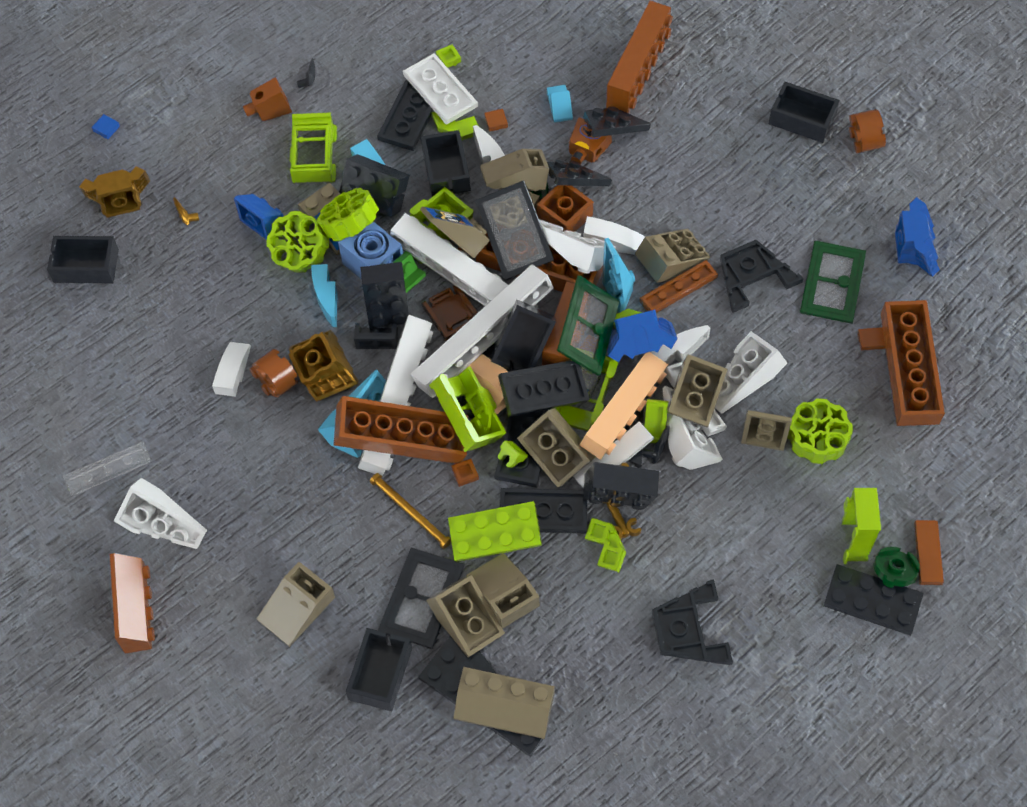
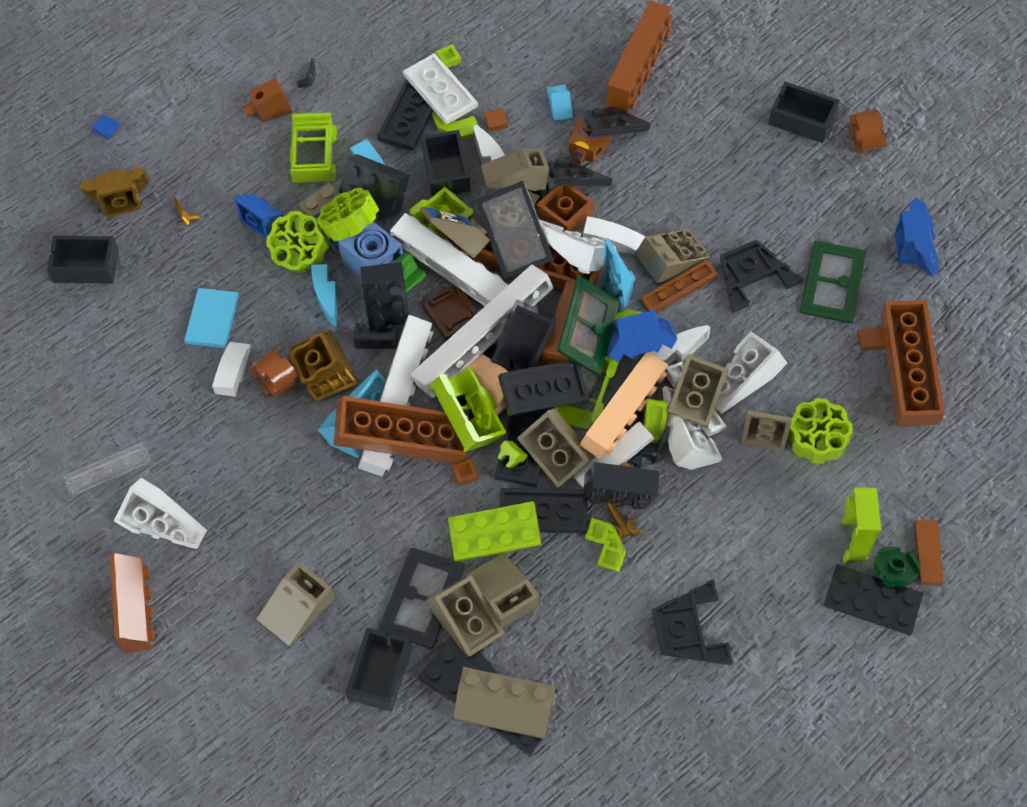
pearl gold bar [370,473,451,549] -> none
none -> medium azure tile [184,288,239,348]

